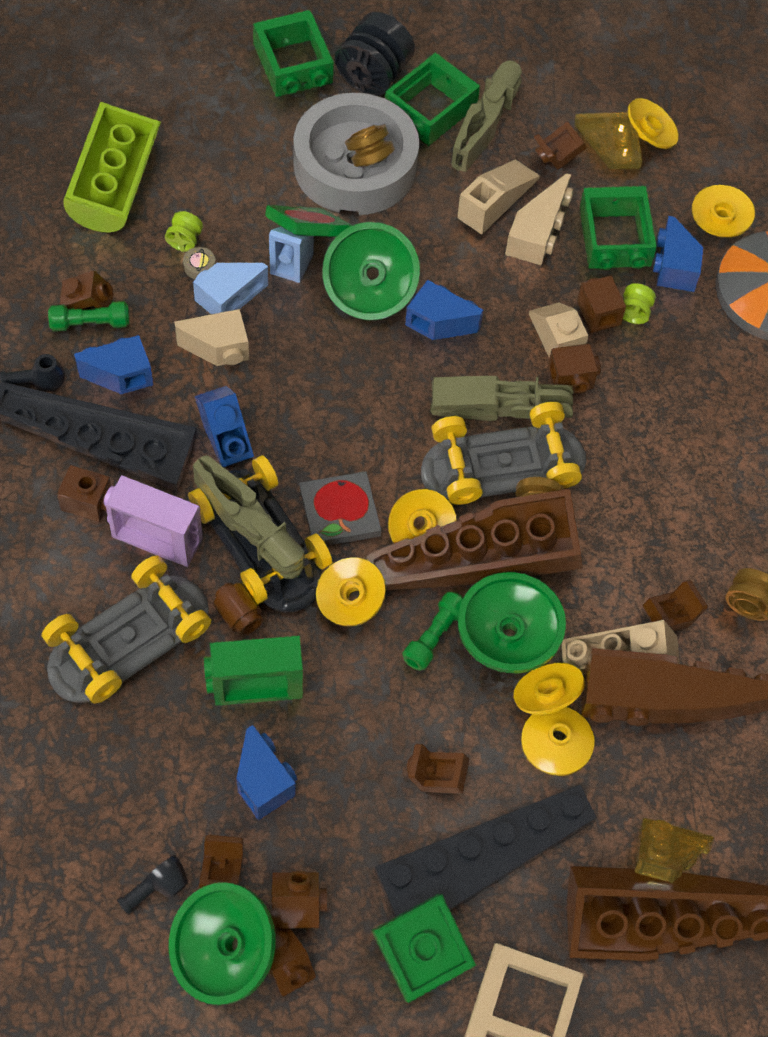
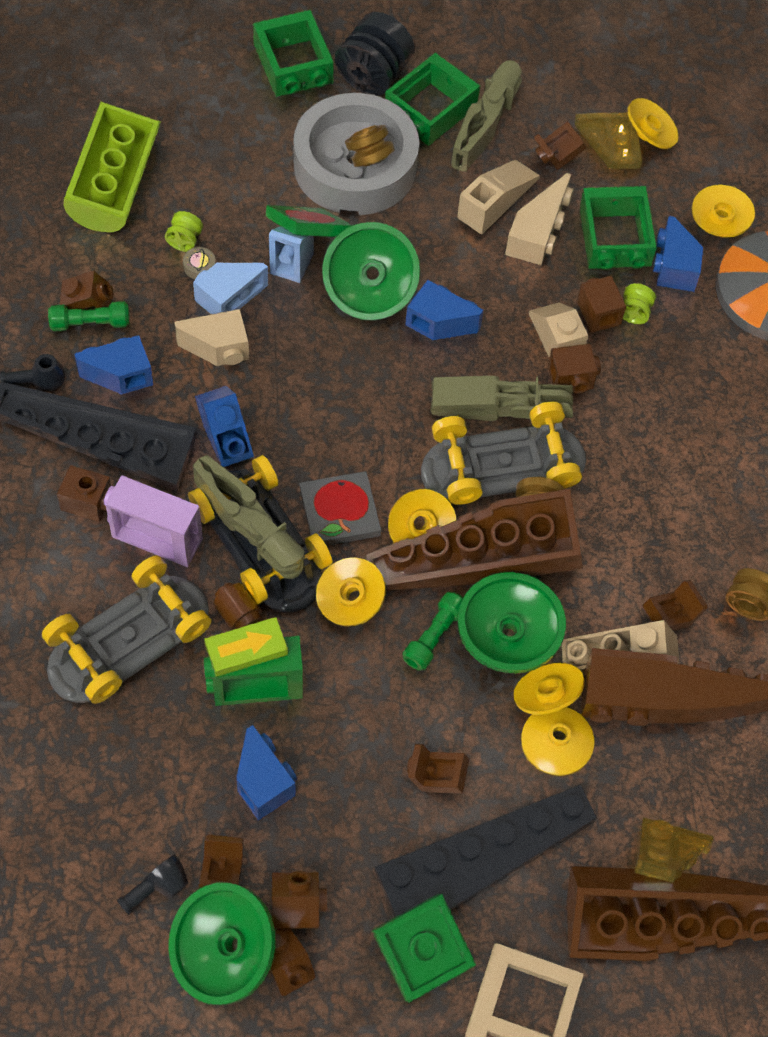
none -> lime tile [204,617,288,677]

